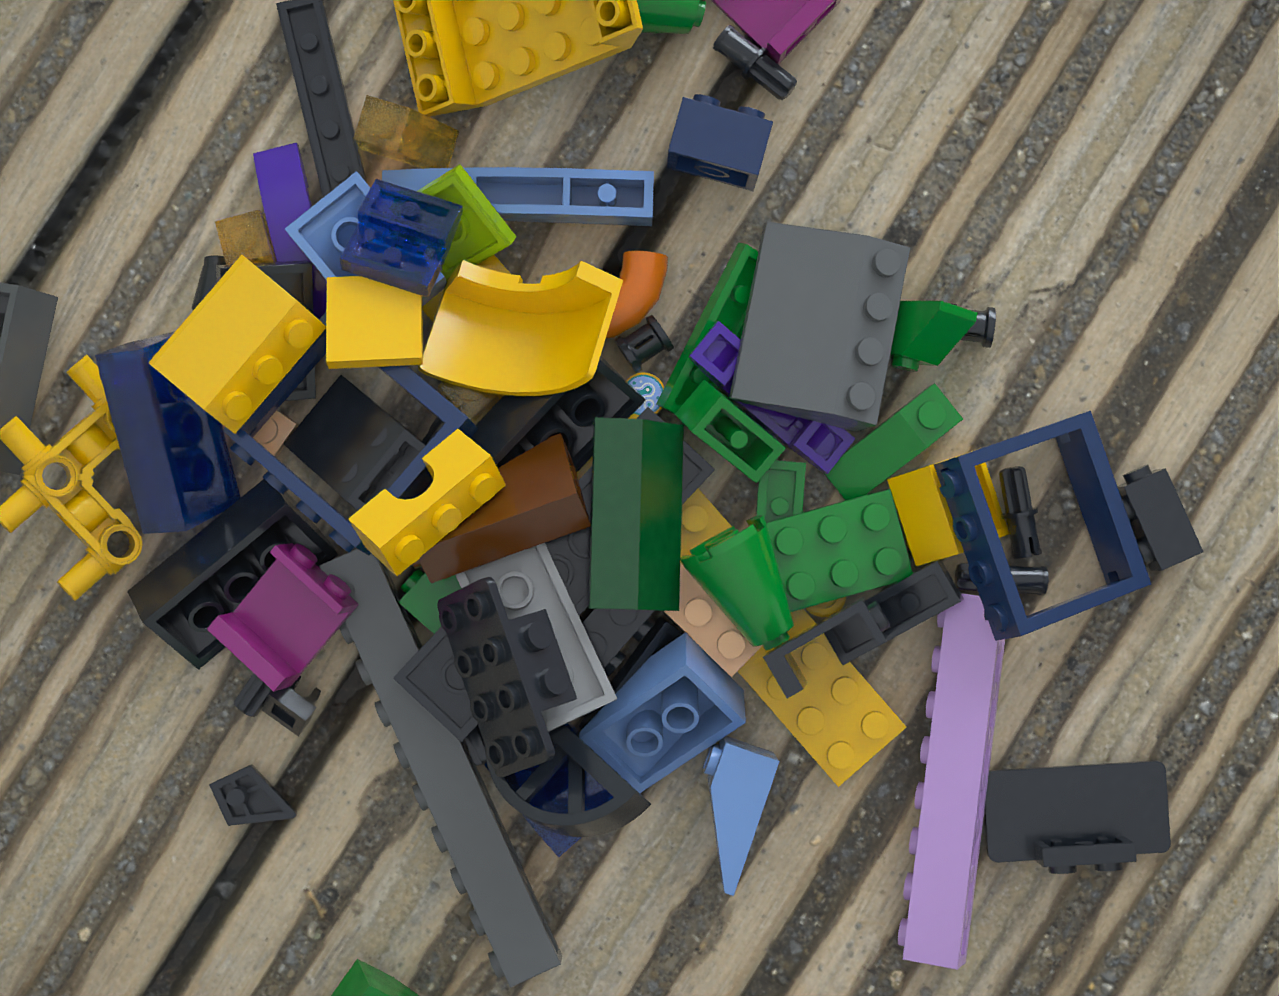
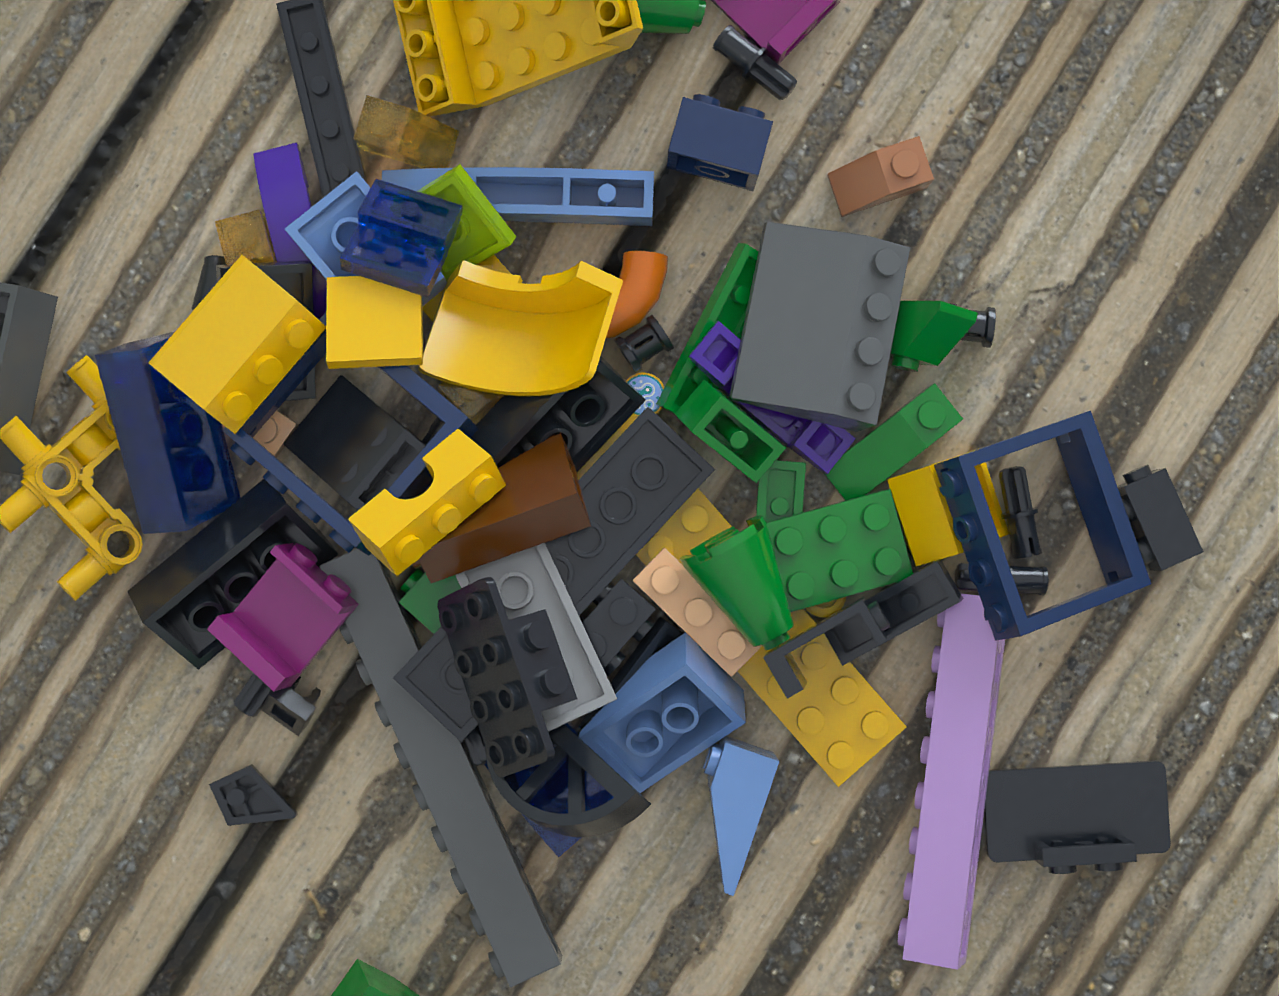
dark green slope [588,417,684,611] -> none
none -> nougat slope [827,136,934,217]

